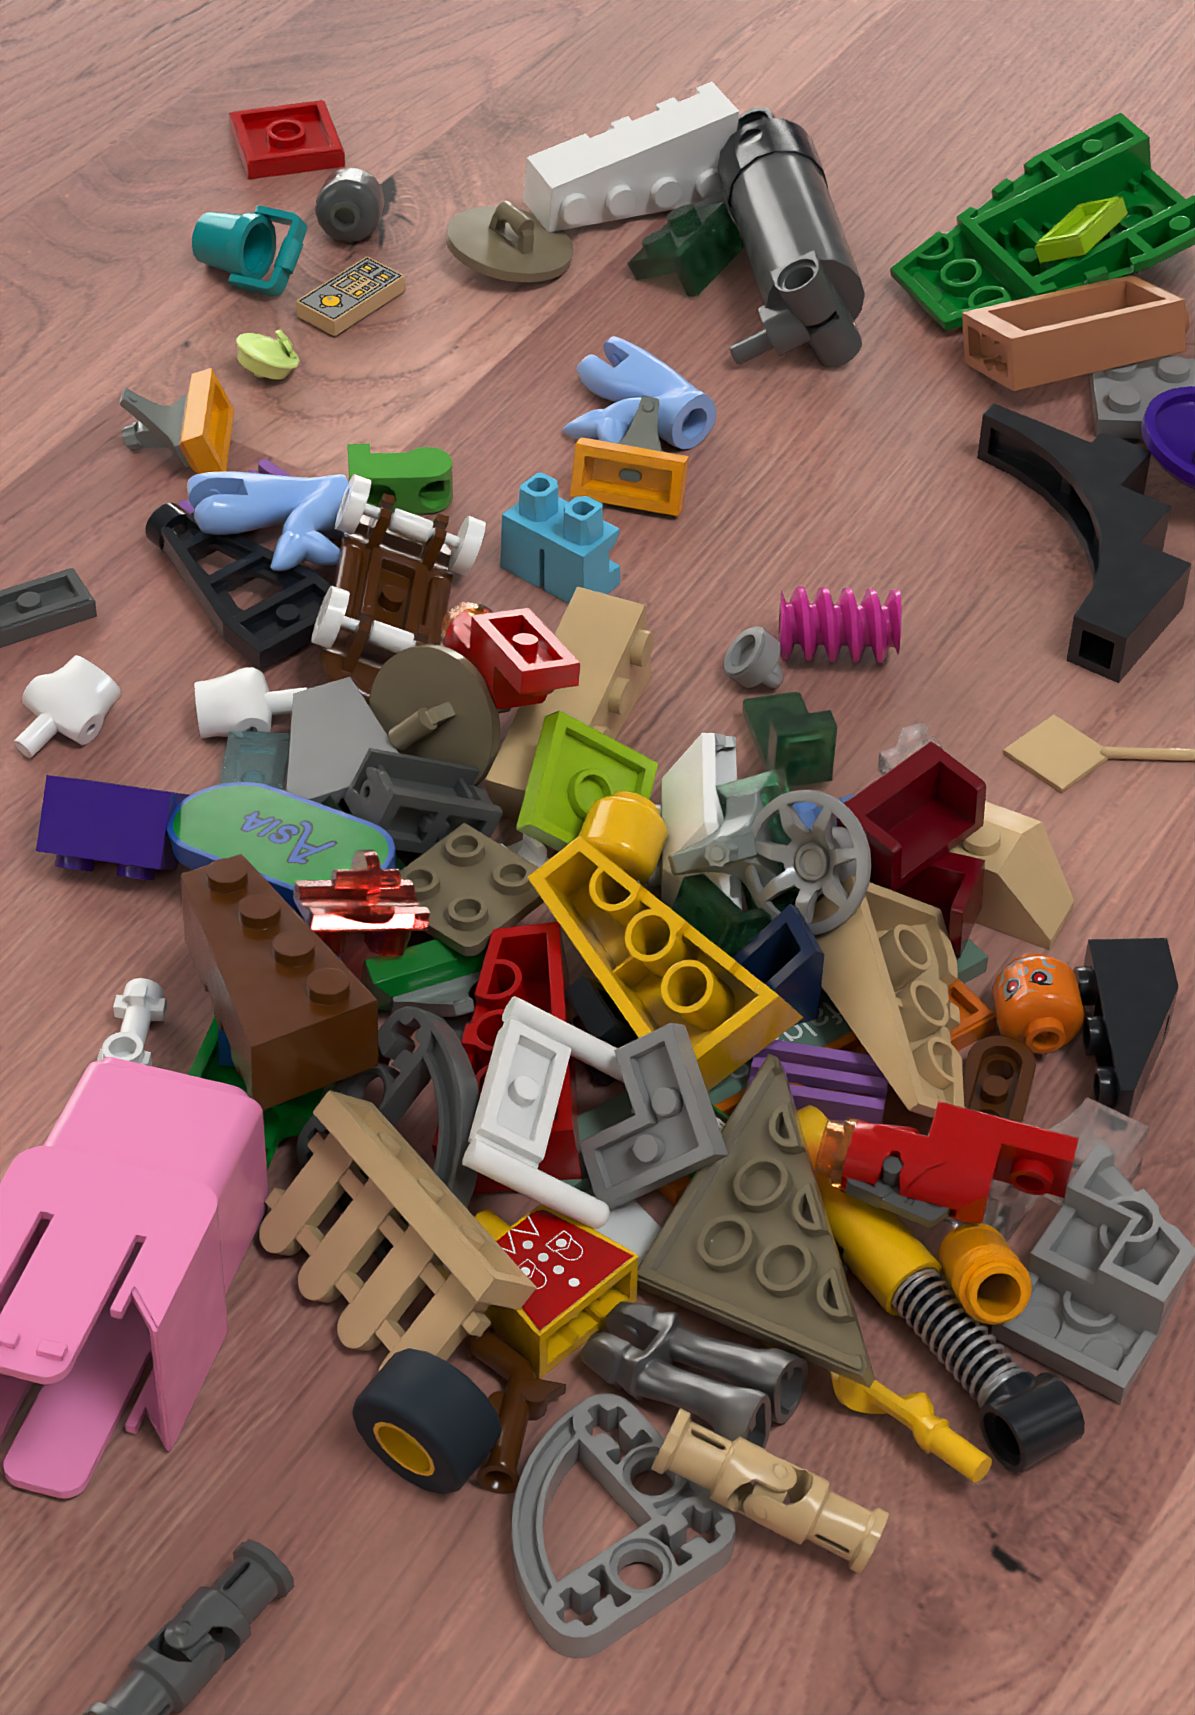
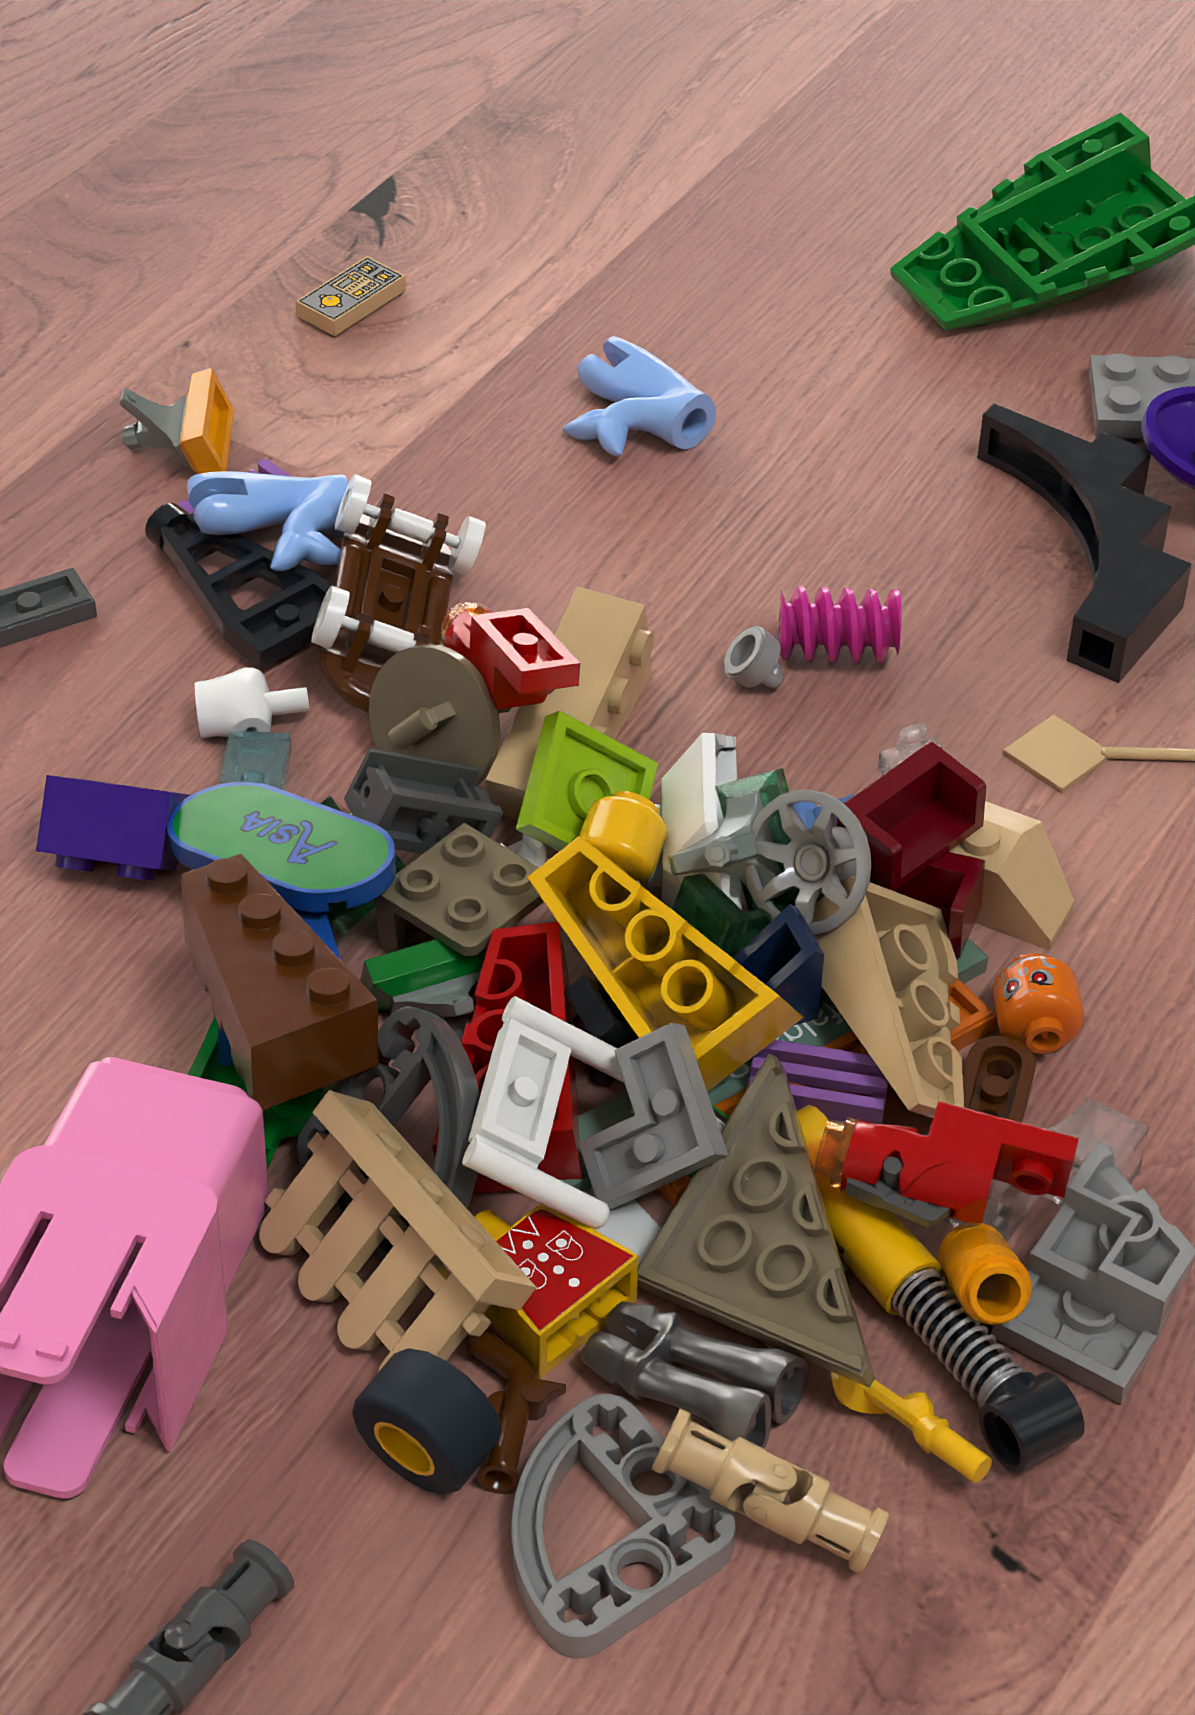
white piece [13,655,121,758] -> none
white bar [97,978,167,1066] -> none
teal piece [192,205,307,296] -> none
red tile [229,100,345,180] -> none
yellowish green hat [236,329,300,380] -> none
light grey slope [287,677,398,815] -> none
clear red hips [293,850,430,957] -> none
dark grey head [315,167,385,243] -> none
bright green leg [347,444,453,516] -> none
dark tan shield [446,201,573,282] -> none
medium azure hips [500,472,620,604] -> none
white wedge [523,82,739,233] -> none
light orange piece [570,396,689,516] -> none
clear green bracket [628,202,743,297] -> none
dark grey piece [688,107,865,367] -> none
clear green bracket [742,692,838,790] -> none
nougat window [962,275,1189,391] -> none
lime tile [1034,196,1128,263] -> none
black slope [1073,938,1179,1135] -> none

